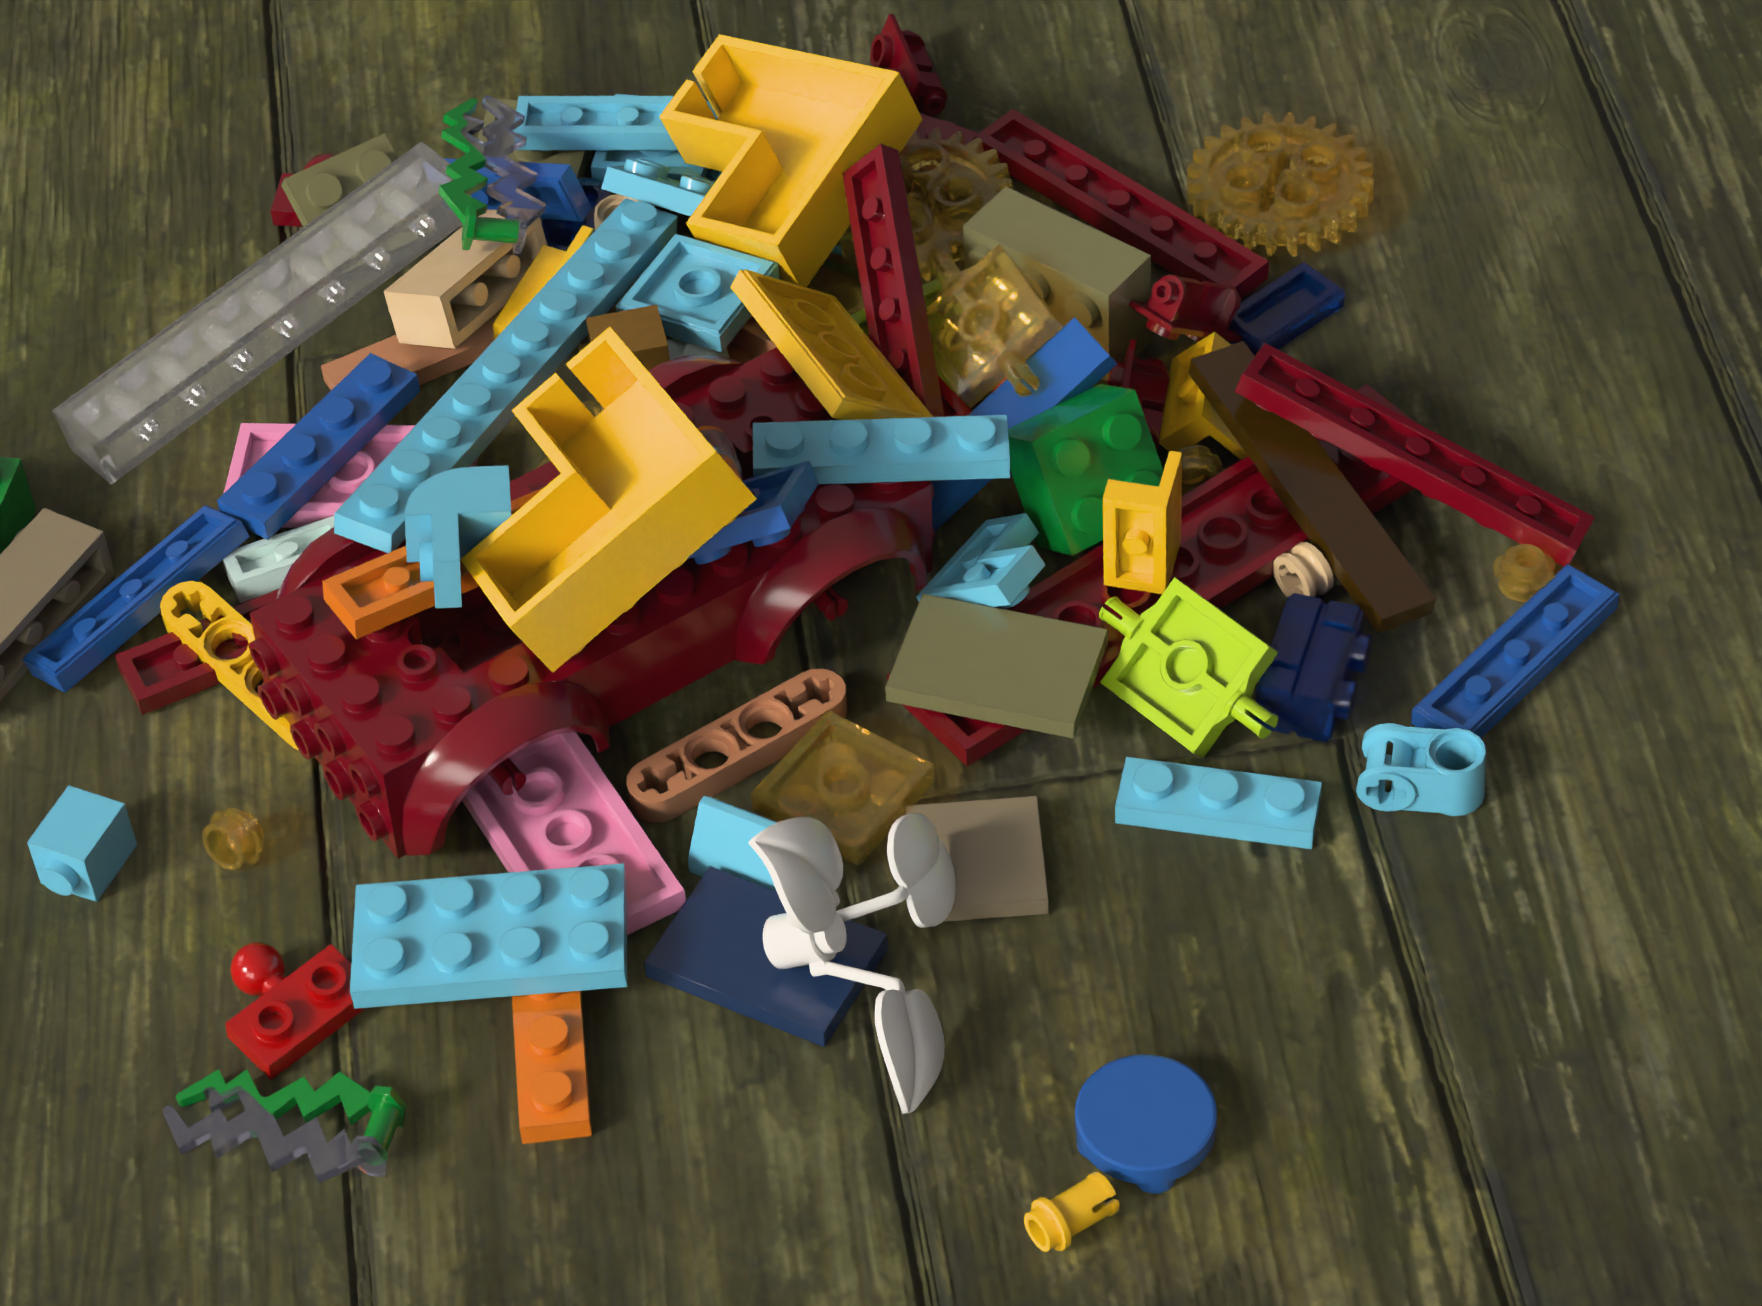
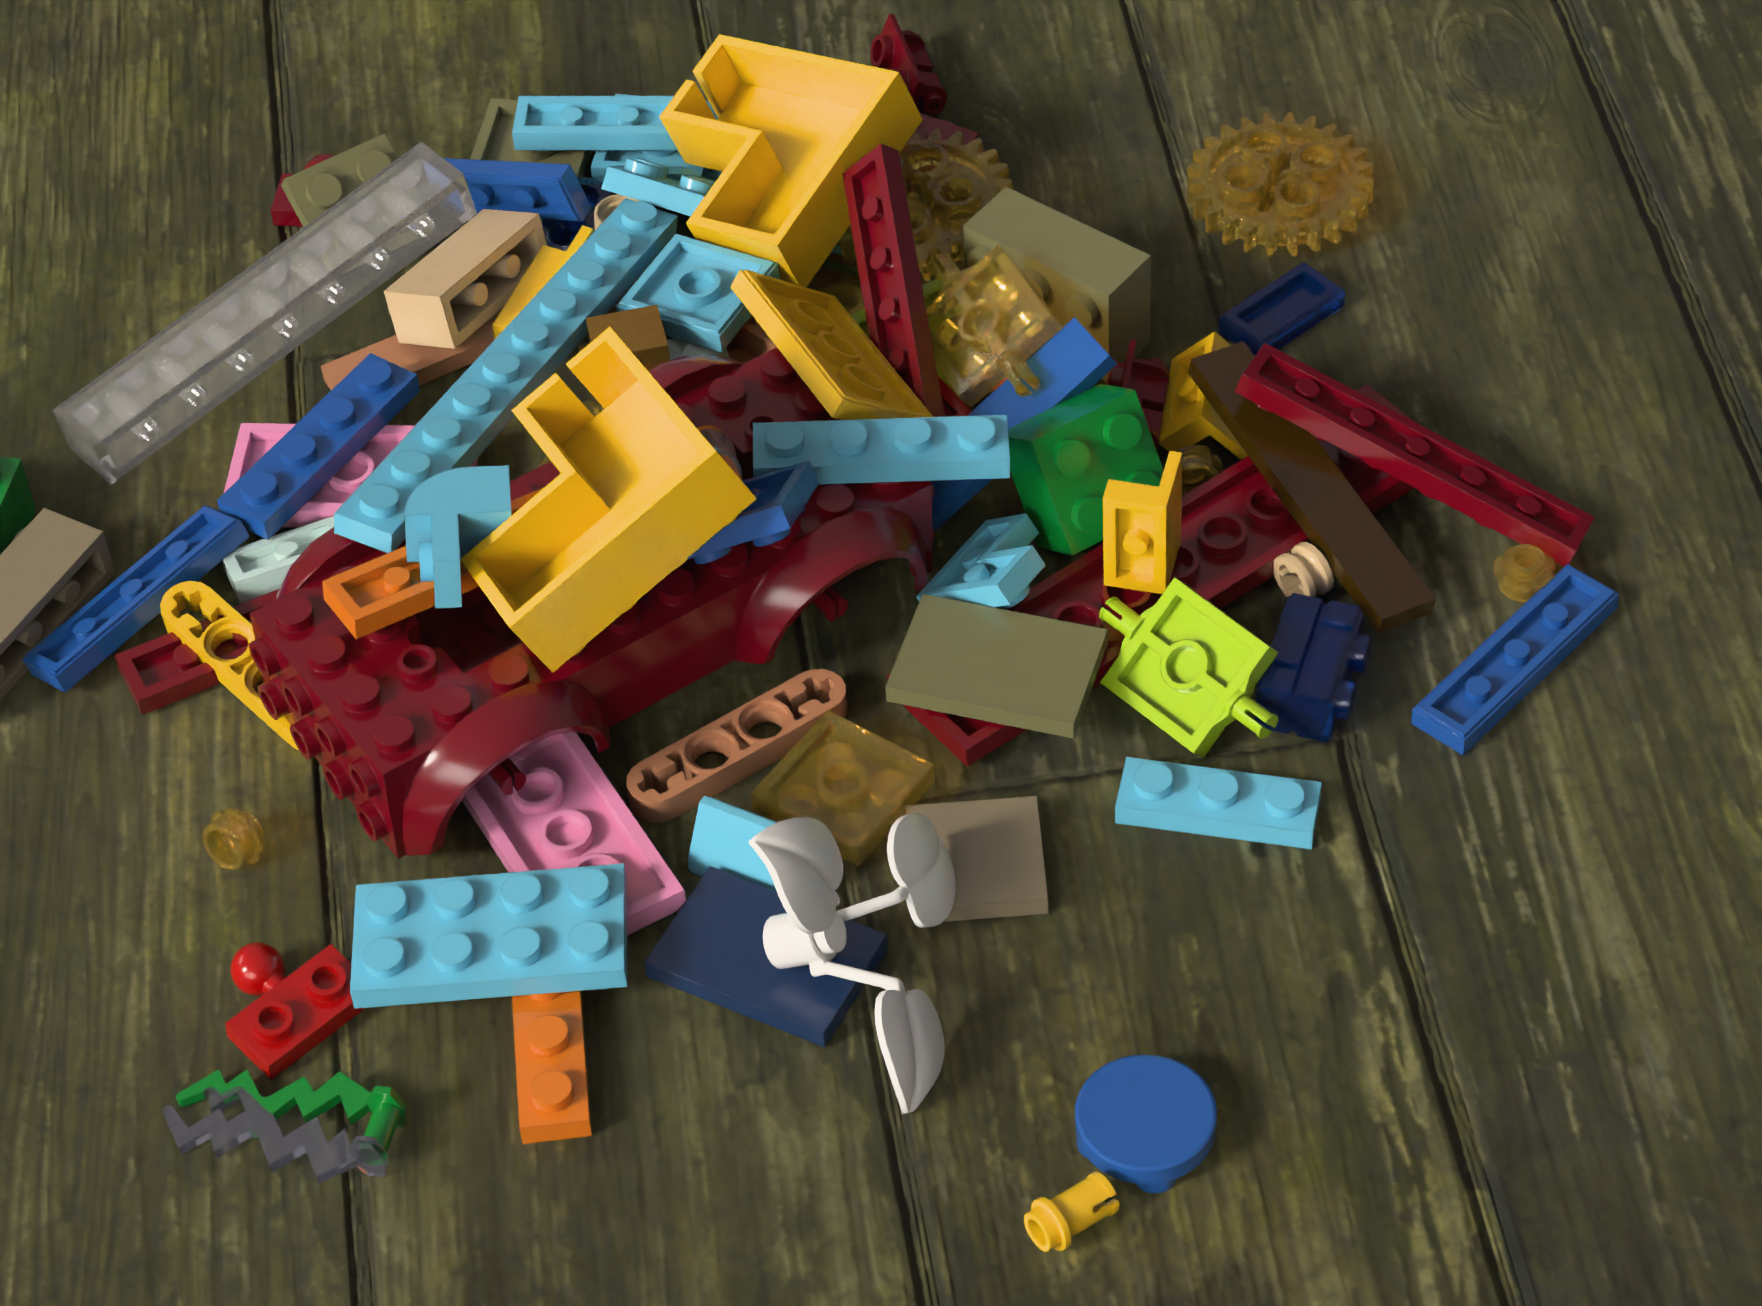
medium azure brick [27,785,137,902] -> none
piece [438,95,547,254] -> none
dark red plate [974,109,1269,299] -> none
dark red hinge [1128,275,1242,342] -> none
medium azure piece [1356,723,1486,816] -> none

